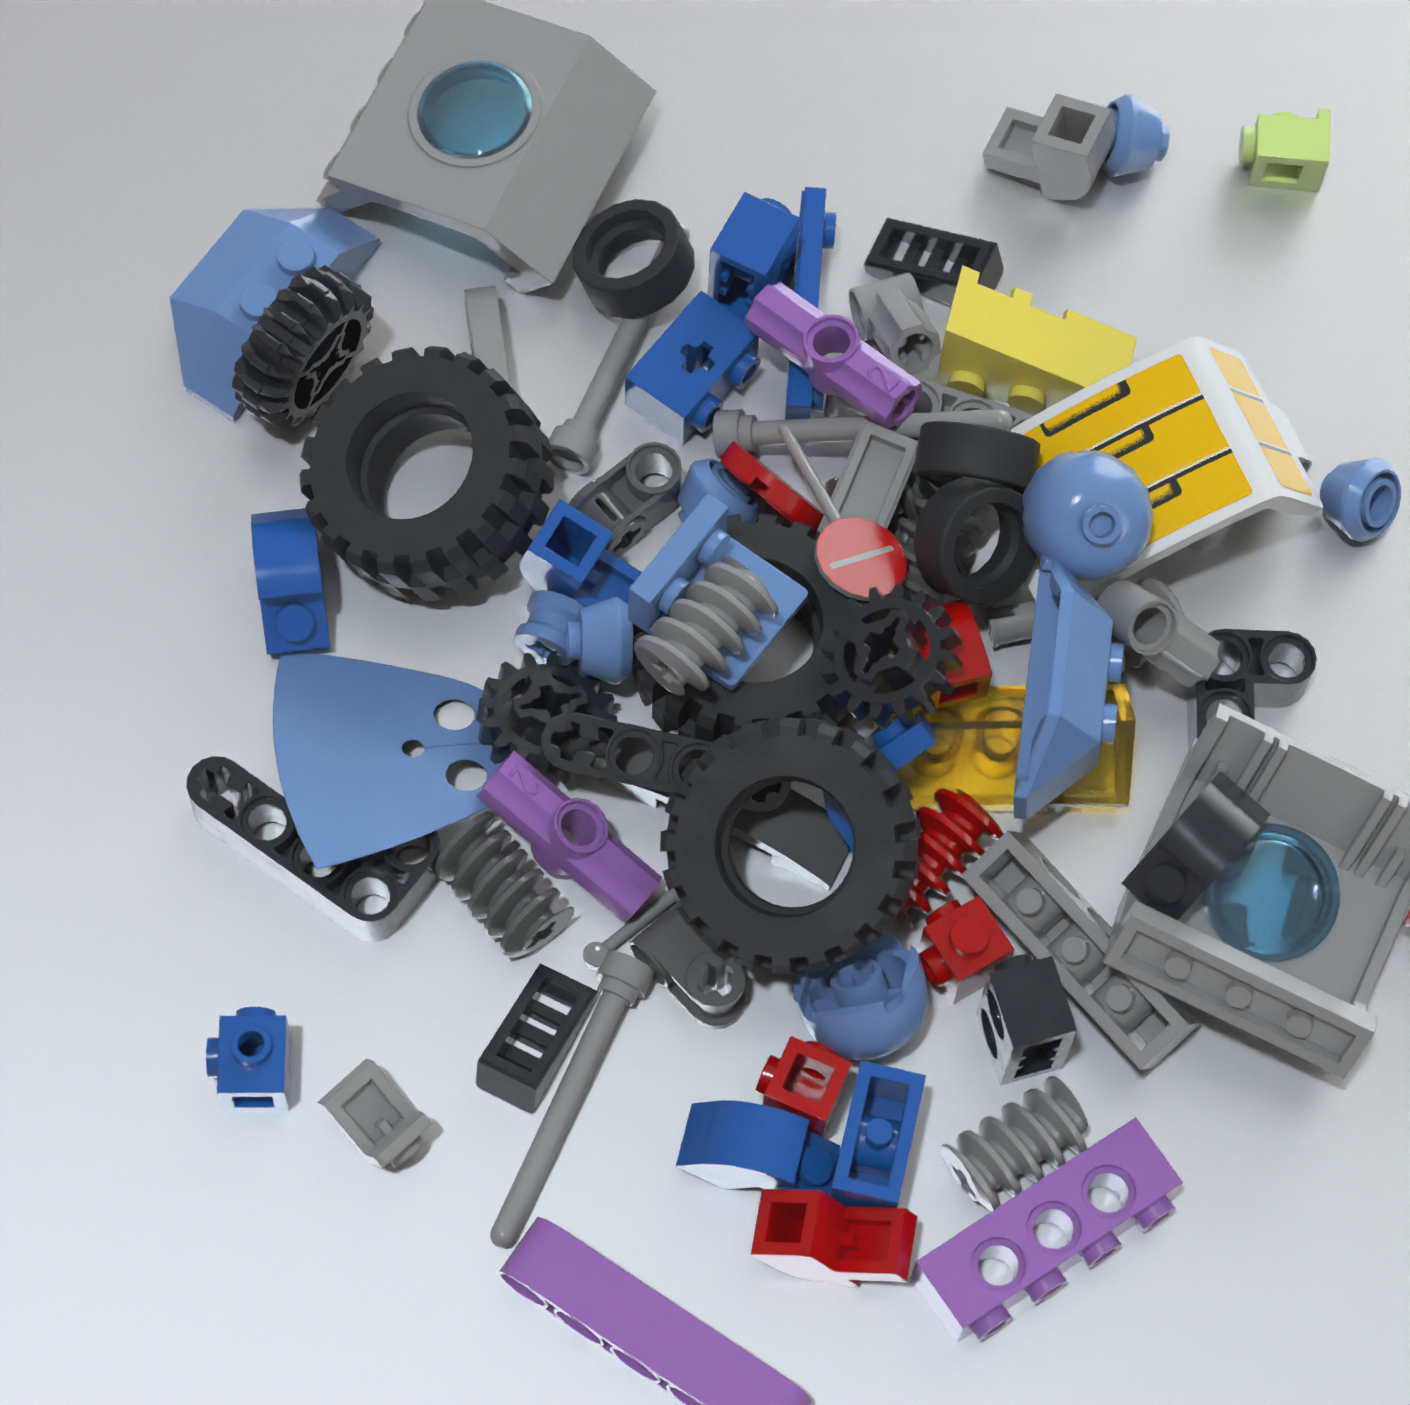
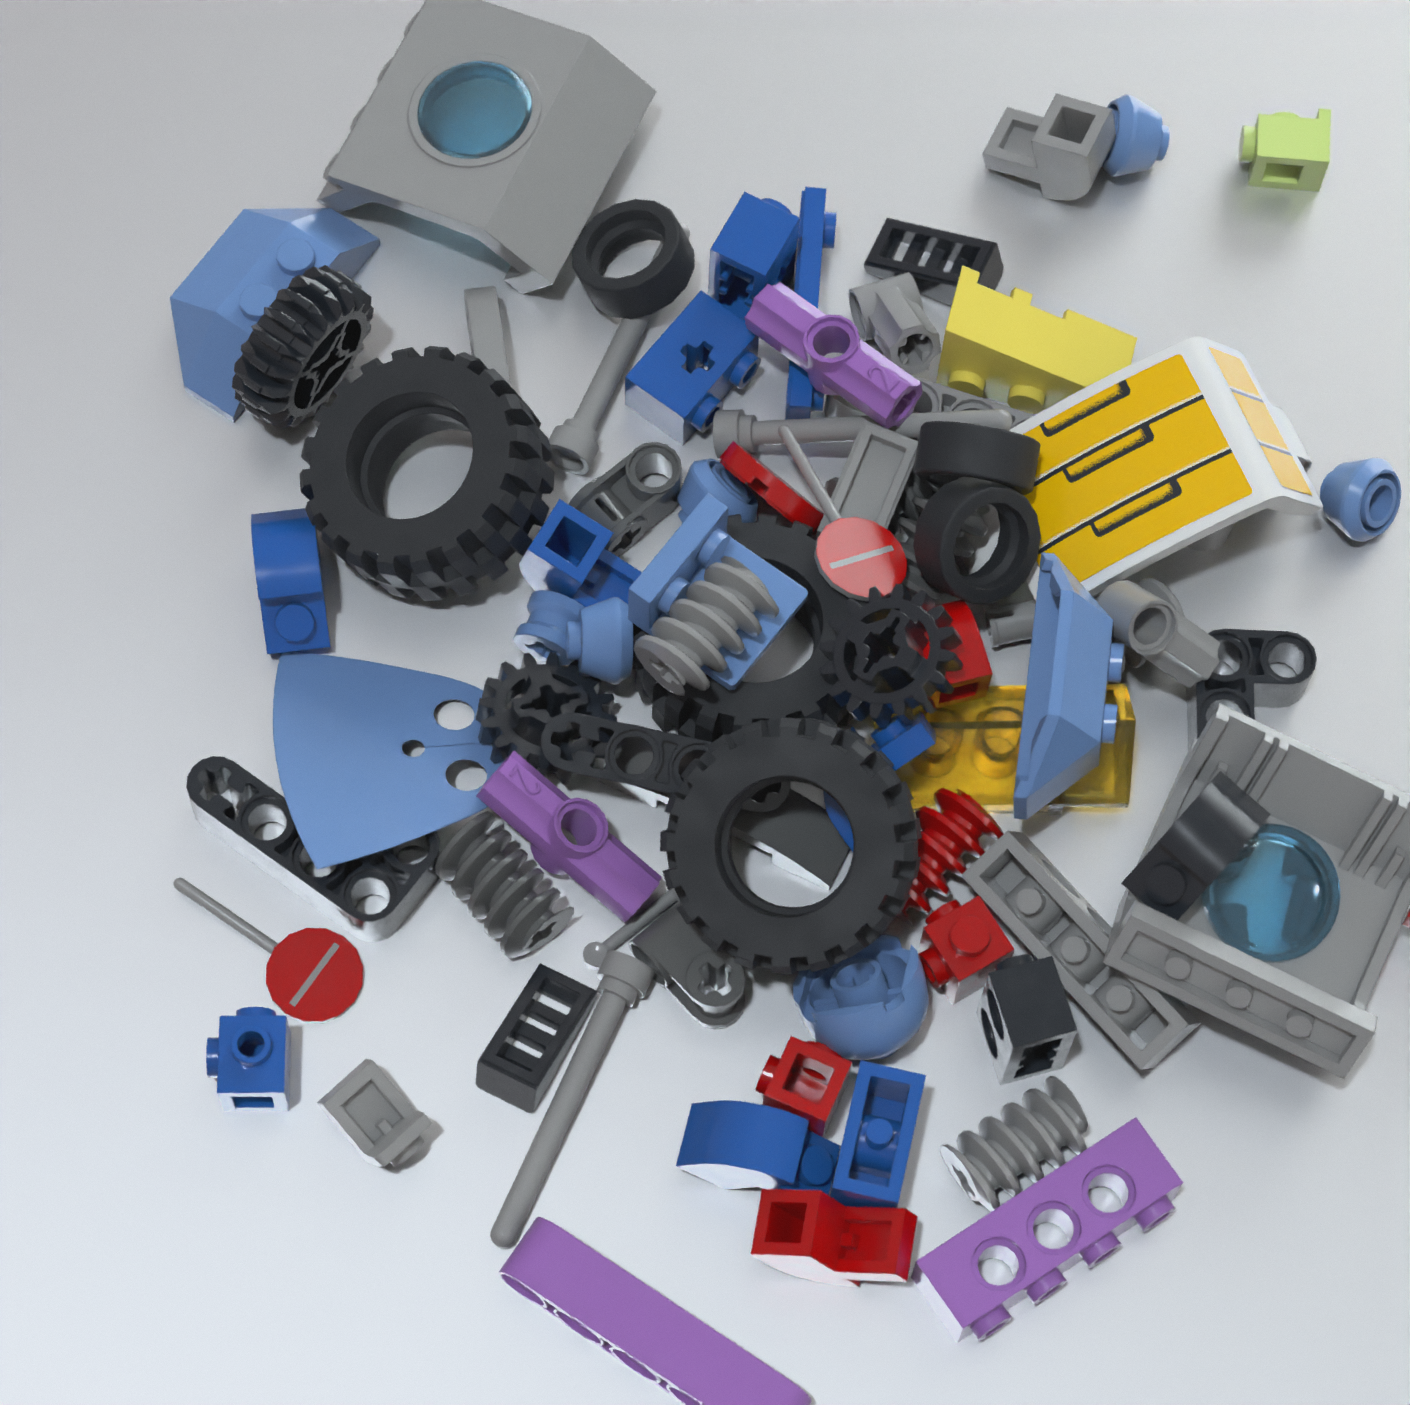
medium blue cylinder [1022,450,1154,580] -> none
none -> red piece [173,878,363,1023]

